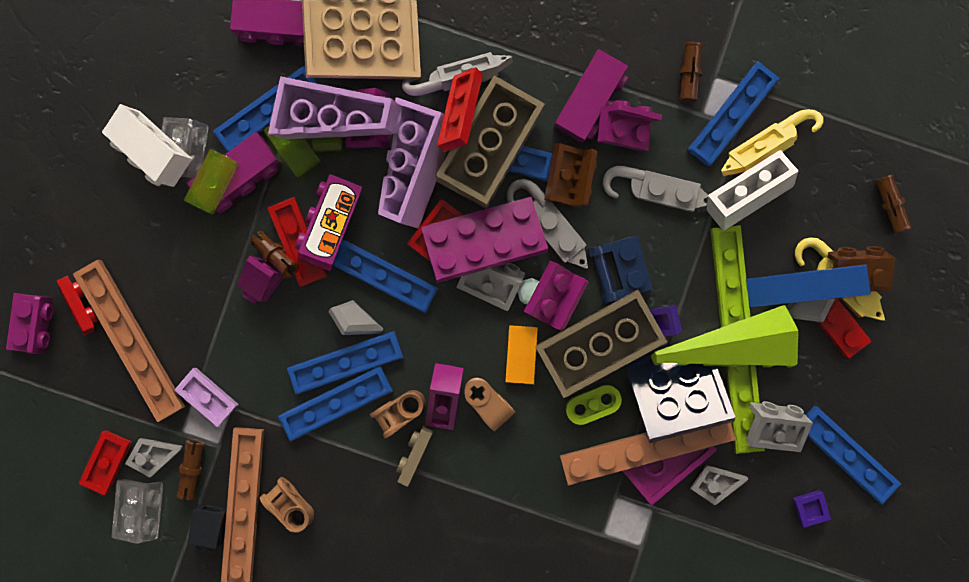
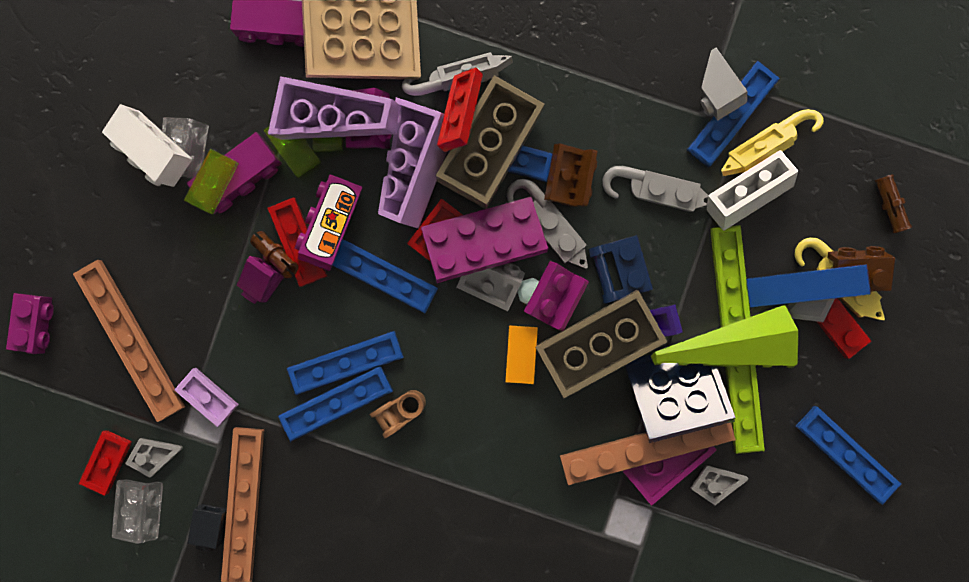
red plate [57,276,97,336] -> none
reddish brown pin [176,440,205,500] -> none
blue tile [213,66,317,152] -> none
medium nougat piece [260,477,314,533] -> none
light grey piece [328,300,383,335] -> none
dark tan plate [396,426,433,487] -> none
magenta slope [425,363,464,430] -> none
medium nougat piece [464,377,515,432] -> none
magenta brick [553,49,628,144] -> none
lime plate [566,385,622,425] -> none
magenta bracket [598,101,662,151] -> none
reddish brown pin [679,42,703,102] -> none
light grey bracket [746,401,813,452] -> none
dark purple plate [792,490,831,528] -> none
none -> light grey slope [700,48,747,121]

